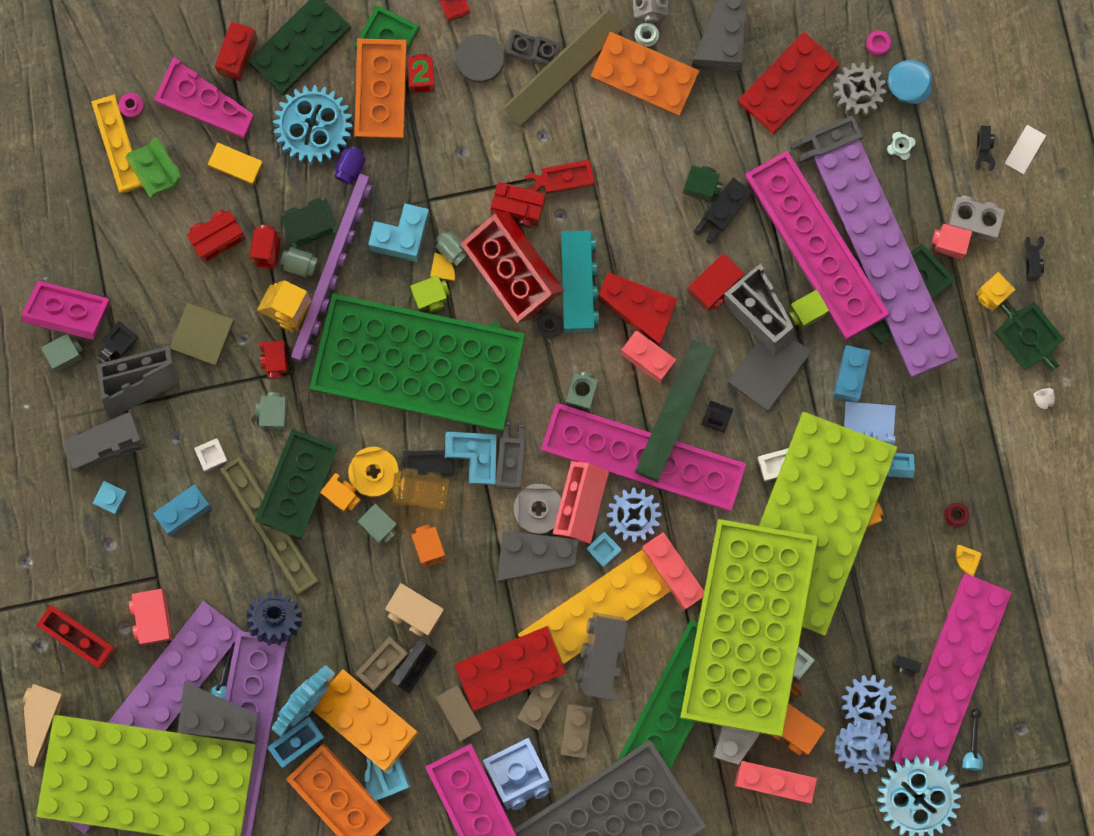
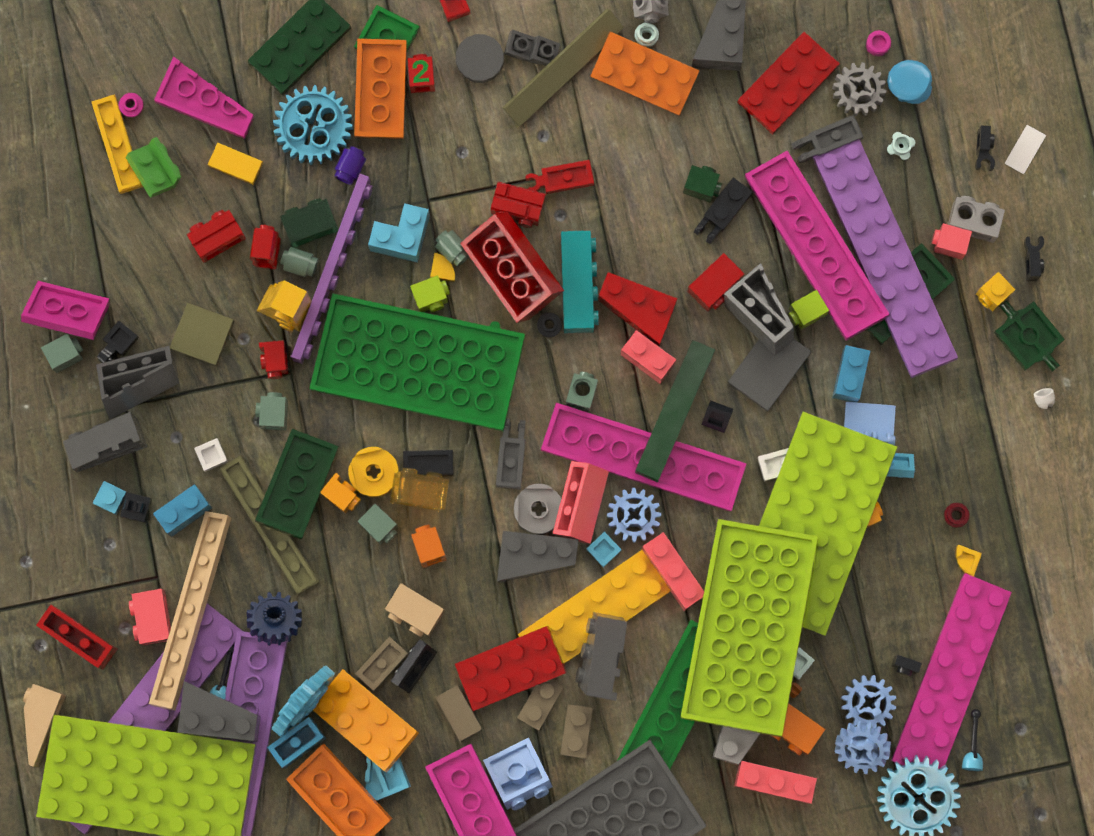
red brick [215,21,257,82] -> none
medium azure plate [445,432,496,485] -> none
none -> black tile [120,492,152,523]
none -> tan plate [149,511,231,711]

